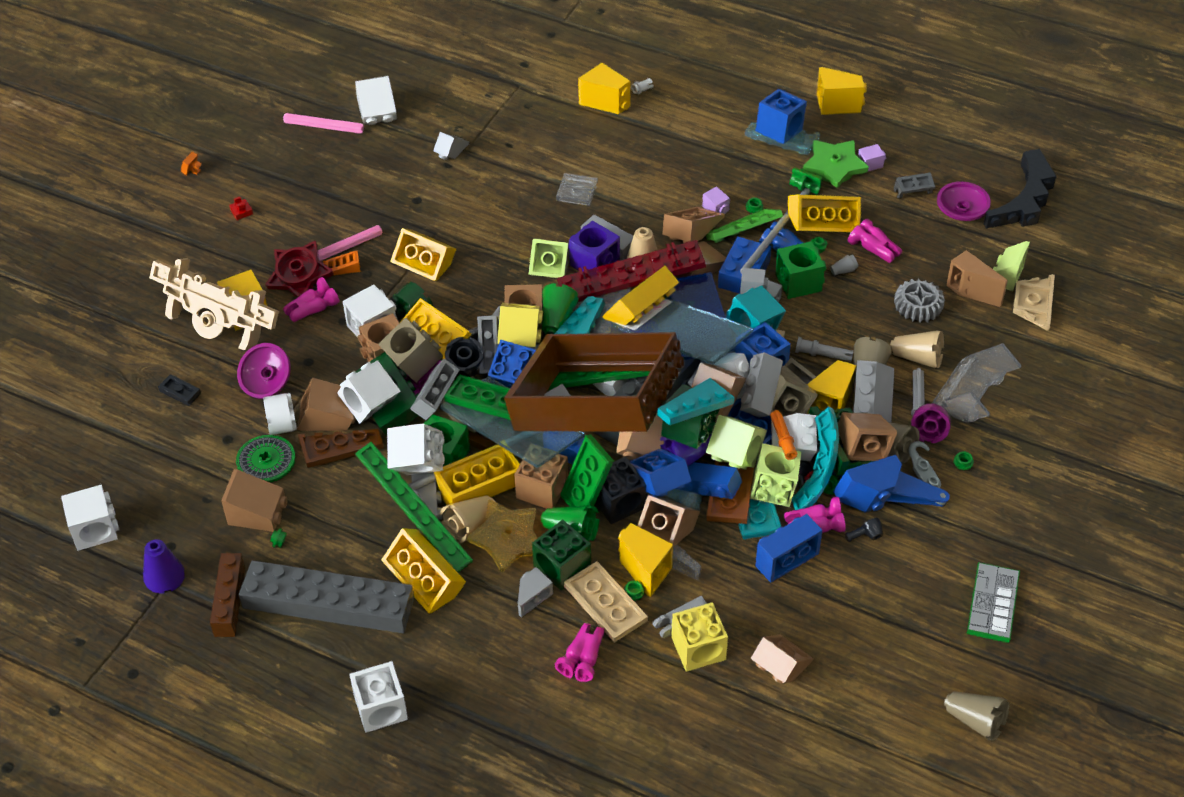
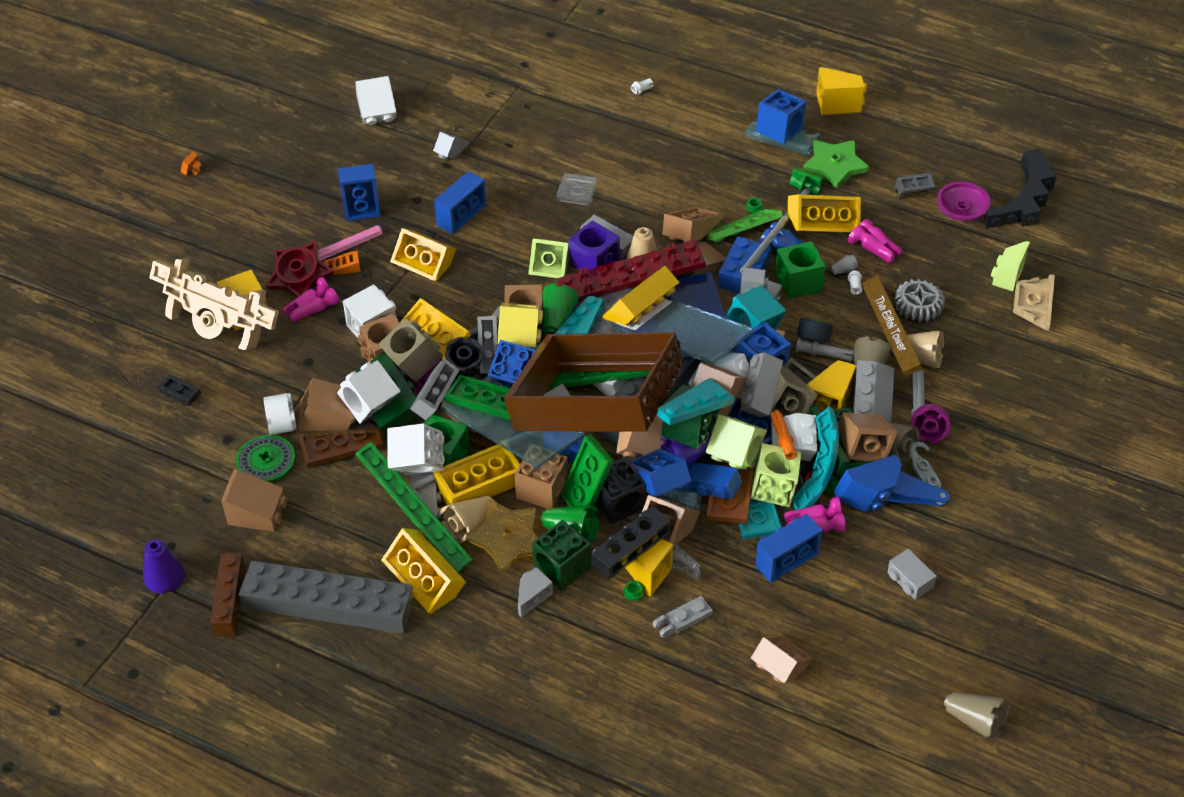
white brick [61,485,119,551] -> none
red tile [229,197,253,220] -> none
magenta dish [237,343,291,399] -> none
green plate [270,528,287,548] -> none
bright pink axle [283,113,364,134] -> none
white brick [349,661,408,733] -> none
dark green brick [390,282,433,318] -> none
dark pink piece [555,623,605,682] -> none
tan plate [564,561,648,643] -> none
yellow slope [578,63,630,114] -> none
light yellow brick [671,602,728,672] -> none
lavender brick [702,187,730,214] -> none
green plate [811,237,828,253] -> none
black bar [845,518,883,542] -> none
lavender brick [858,144,886,172] -> none
clear windscreen [932,343,1022,423] -> none
medium nougat slope [946,250,1008,307] -> none
green plate [954,451,974,470] -> none
tile [967,562,1020,643] -> none
none -> blue brick [338,164,381,221]
none -> blue brick [434,171,487,235]
none -> black brick [592,506,671,580]
none -> black wheel [797,318,833,342]
none -> white pin [848,271,862,295]
none -> pearl gold tile [861,275,923,376]
none -> light grey brick [887,549,936,600]

